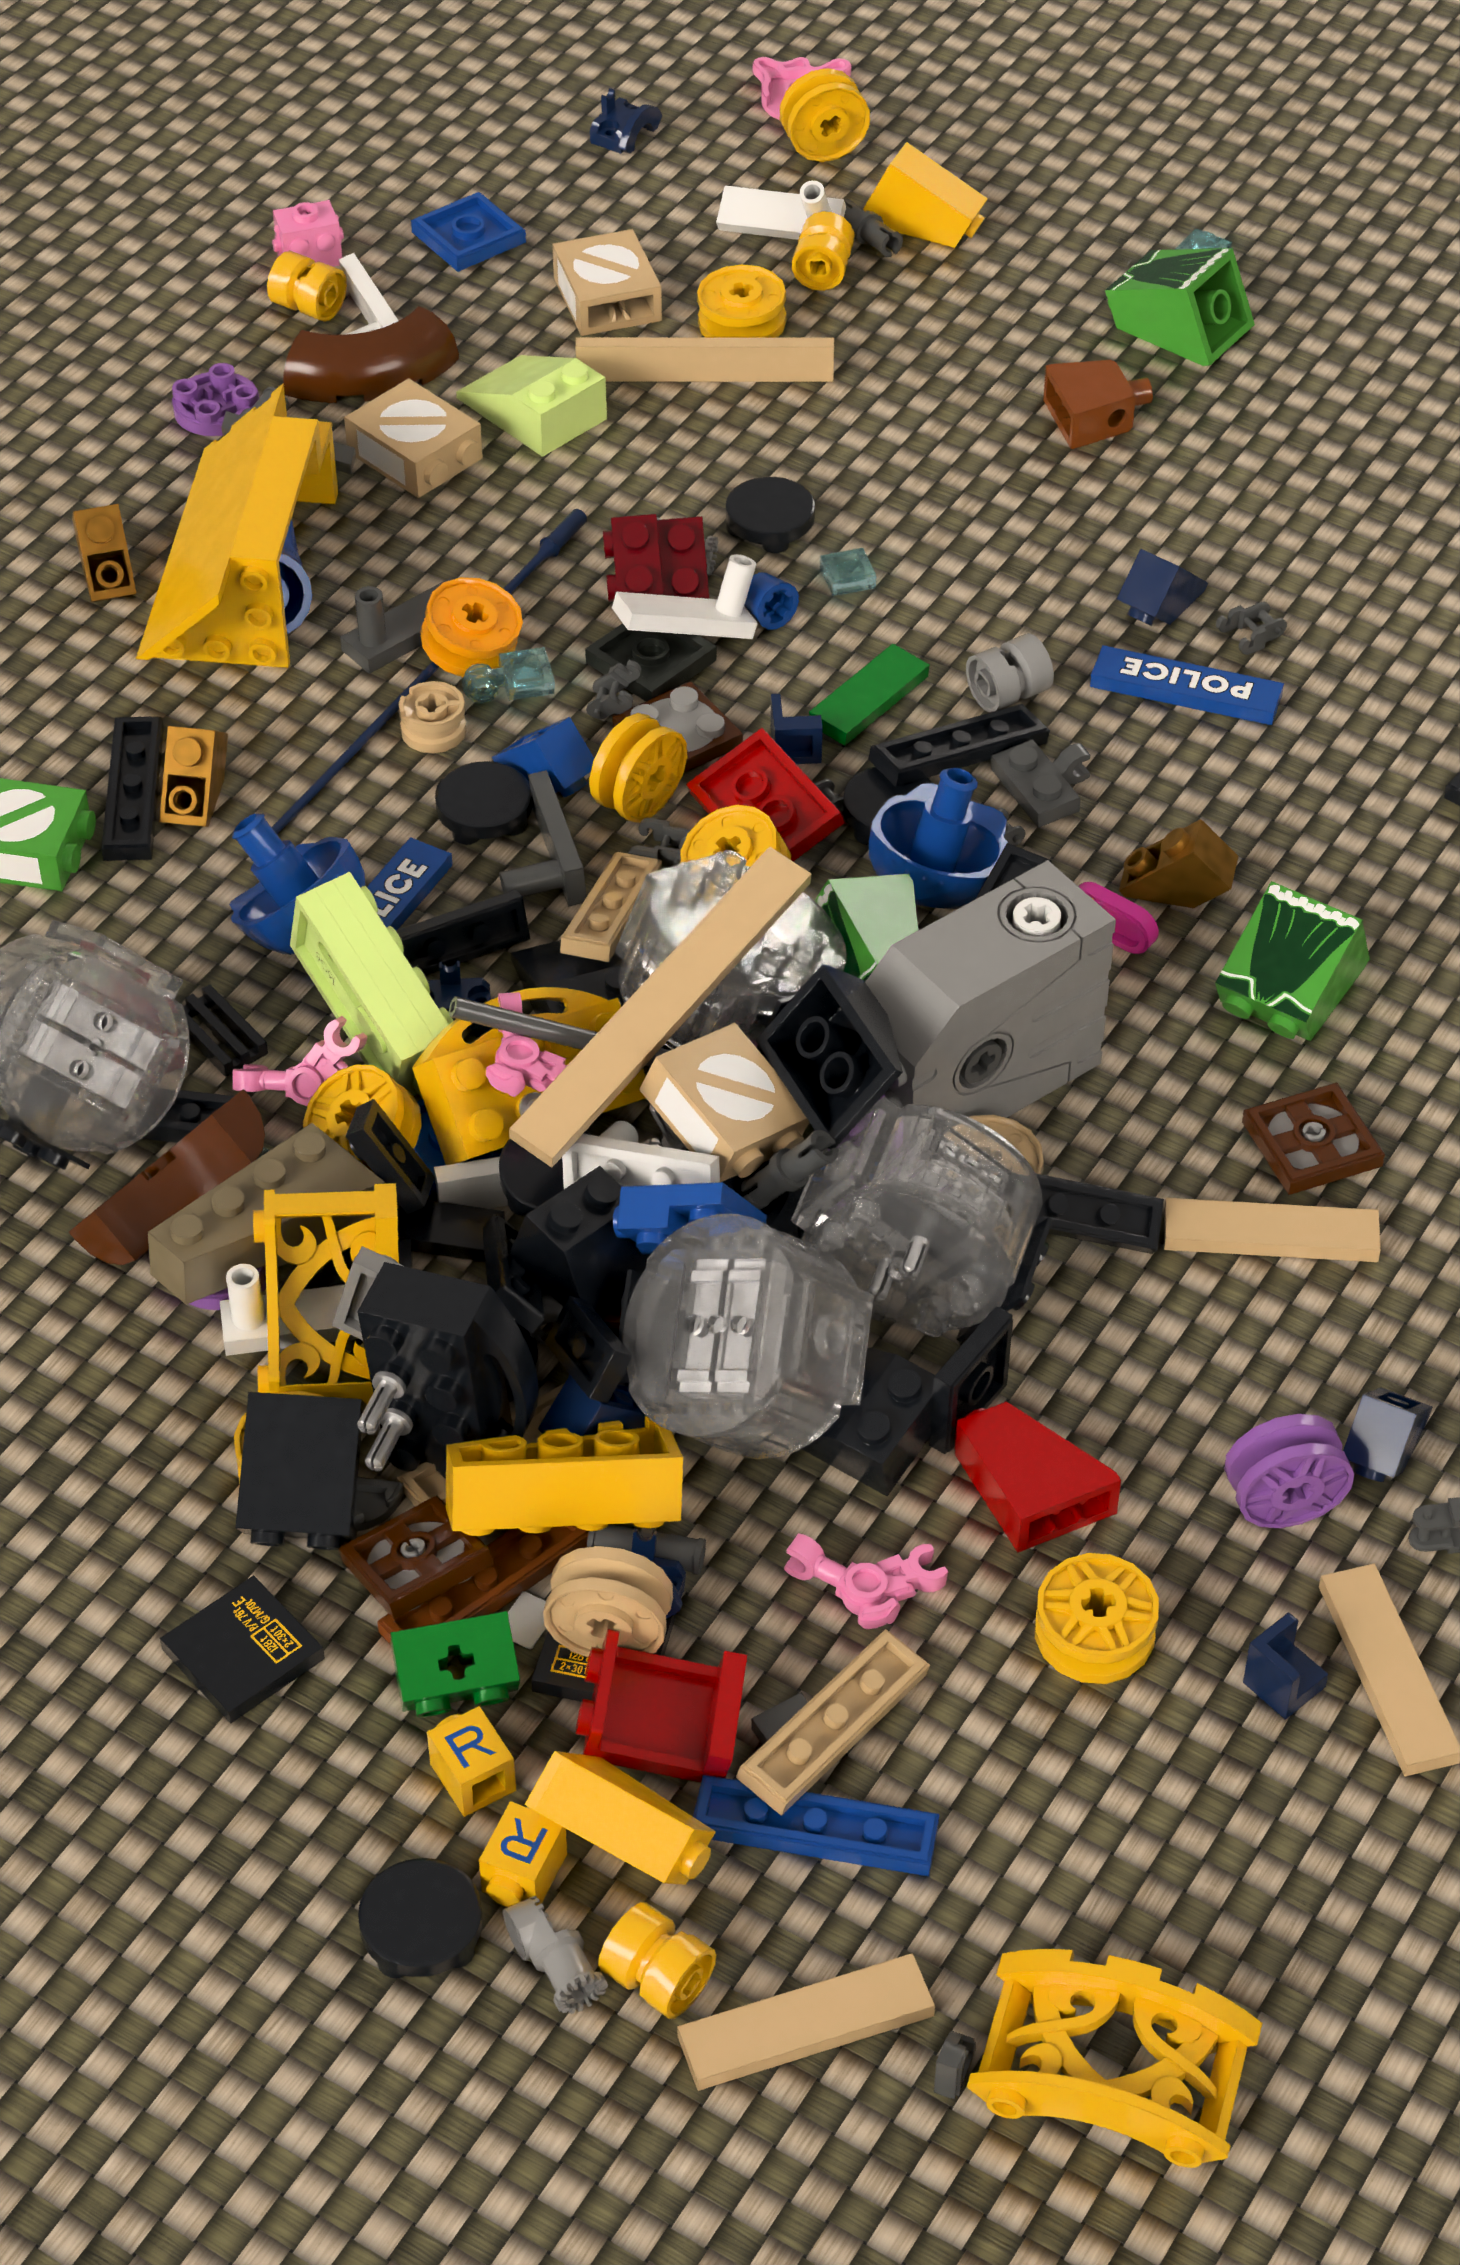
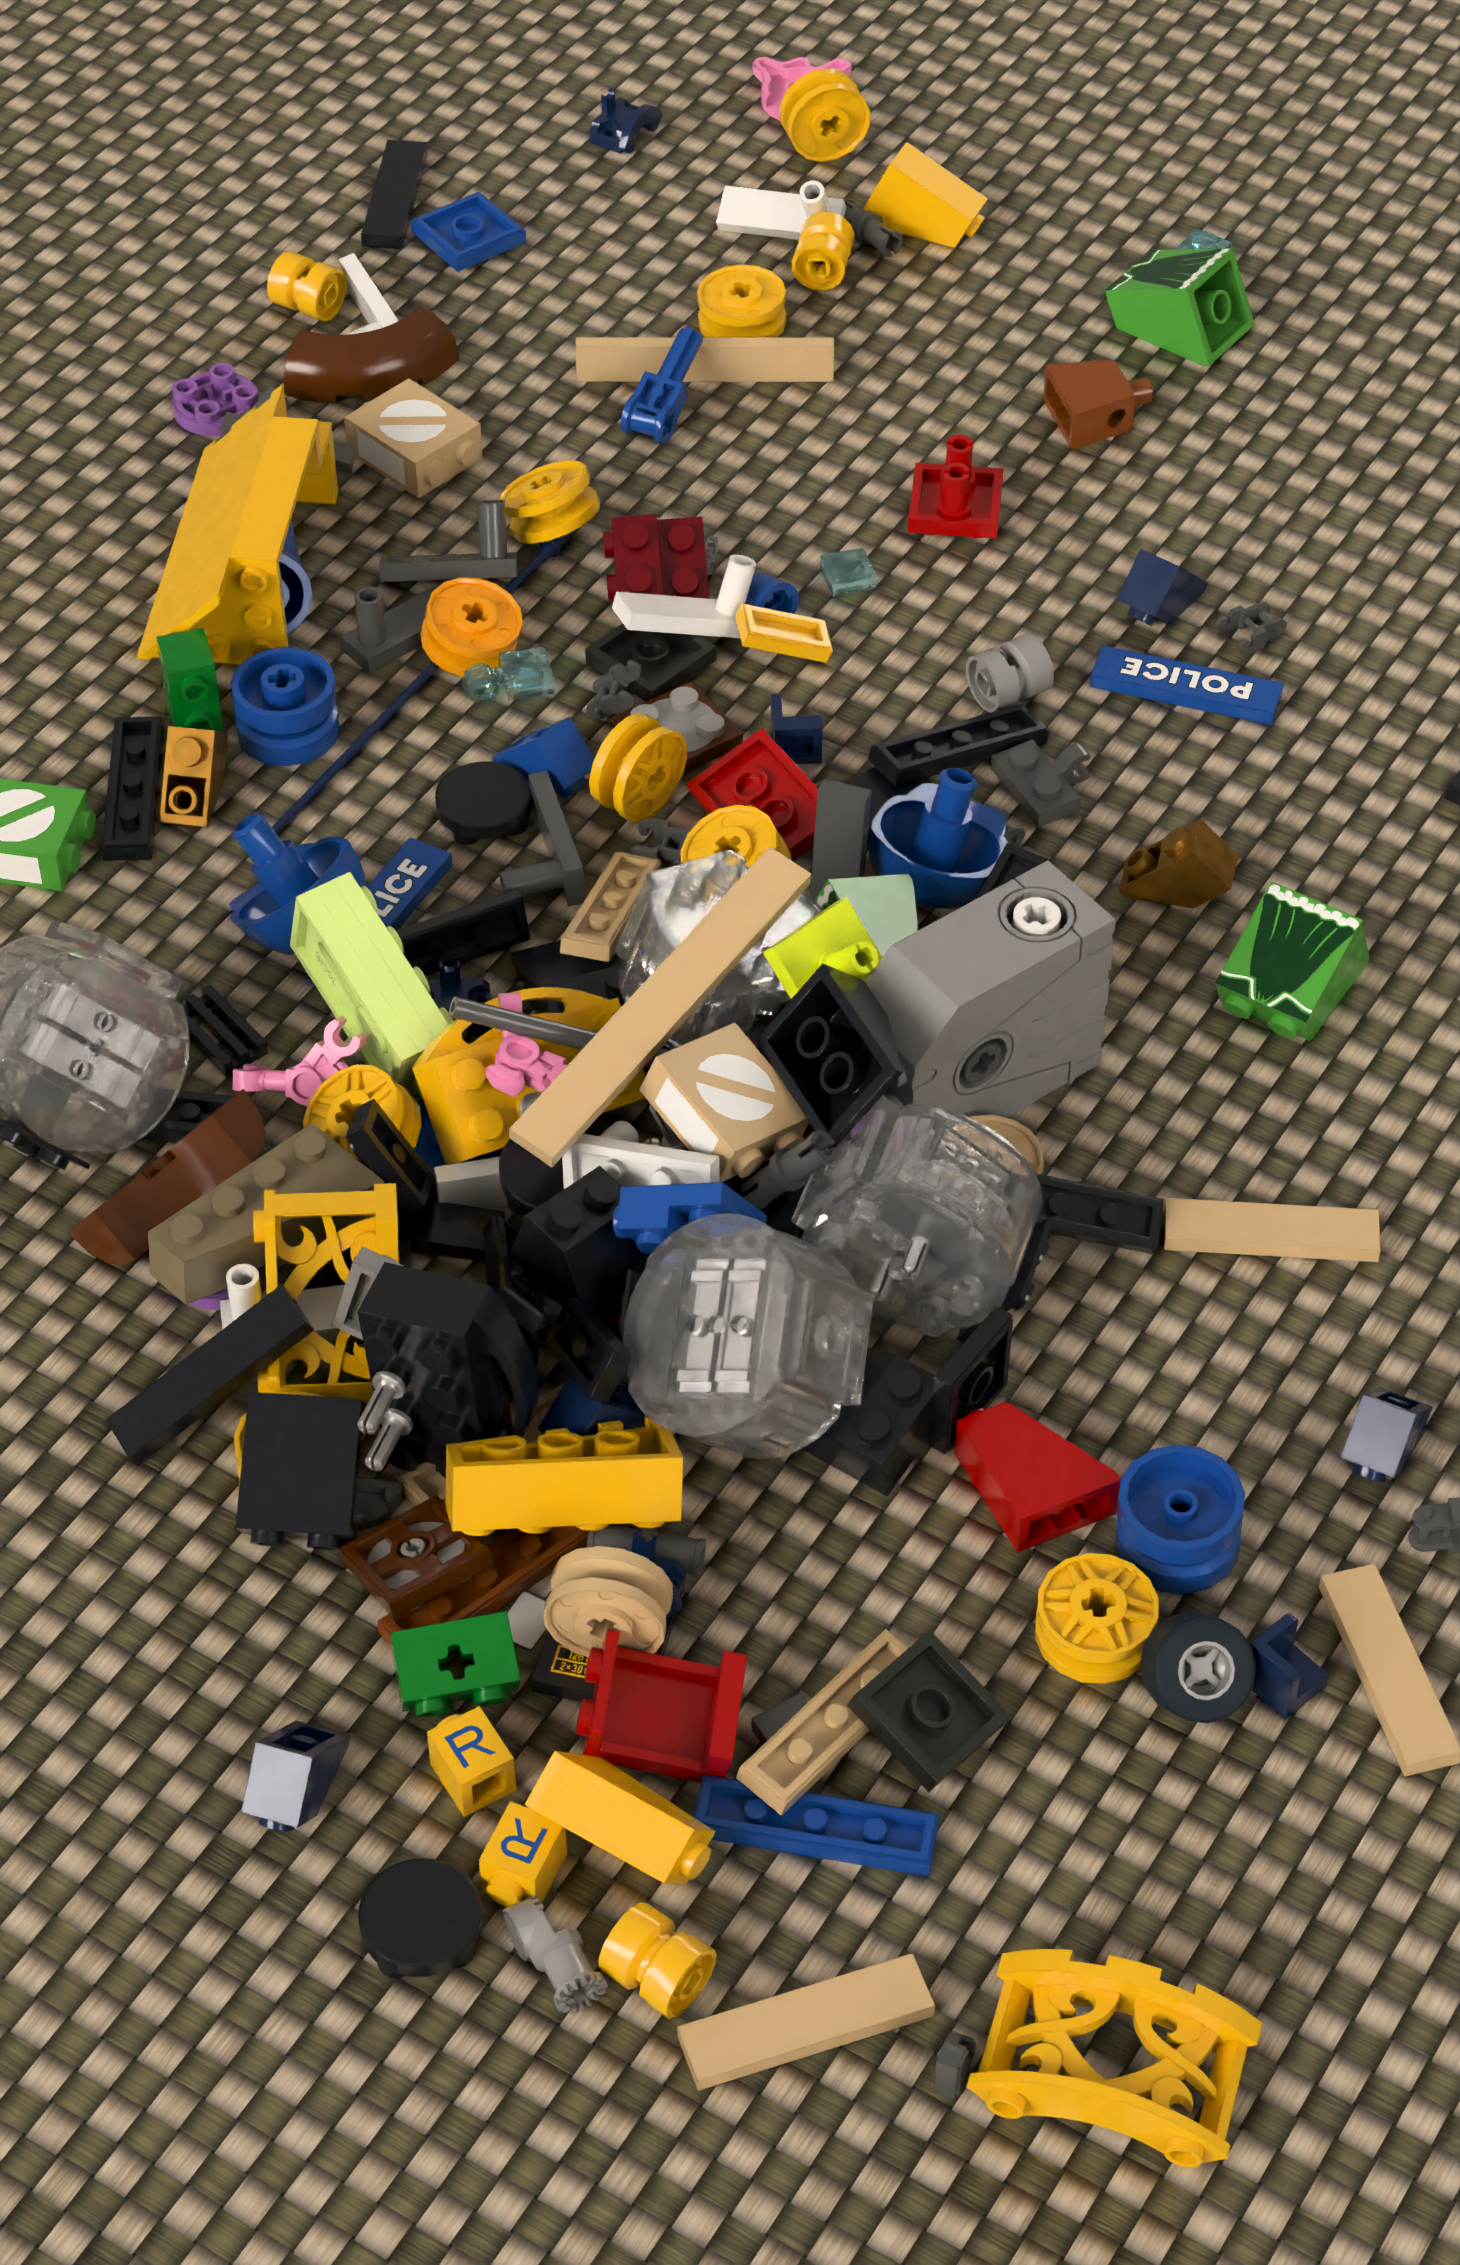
pearl gold slope [72,504,137,602] -> none
black tile [160,1575,325,1723] -> none
bright pink head [272,200,344,267] -> none
tan wheel [399,681,467,754] -> none
yellowish green slope [456,355,607,457] -> none
tan brick [552,229,662,336] -> none
black tile [726,477,815,553] -> none
bright pink piece [784,1533,948,1629] -> none
green tile [809,644,930,746] -> none
dark pink tile [1078,882,1159,954] -> none
medium lavender wheel [1224,1414,1354,1528] -> none
reddish brown piece [1242,1082,1385,1195] -> none
none -> black tile [106,1284,314,1465]
none -> green brick [157,628,224,732]
none -> blue wheel [230,647,340,766]
none -> slope [241,1720,351,1831]
none -> black tile [361,140,428,249]
none -> dark grey piece [379,500,517,582]
none -> yellow wheel [499,460,601,544]
none -> blue connector [621,326,703,444]
none -> yellow tile [735,604,833,663]
none -> neon yellow tile [763,897,883,999]
none -> dark grey piece [808,779,872,911]
none -> pearl dark grey plate [847,1630,1011,1793]
none -> red plate [908,435,1004,539]
none -> blue wheel [1115,1445,1245,1594]
none -> black wheel [1140,1611,1256,1723]

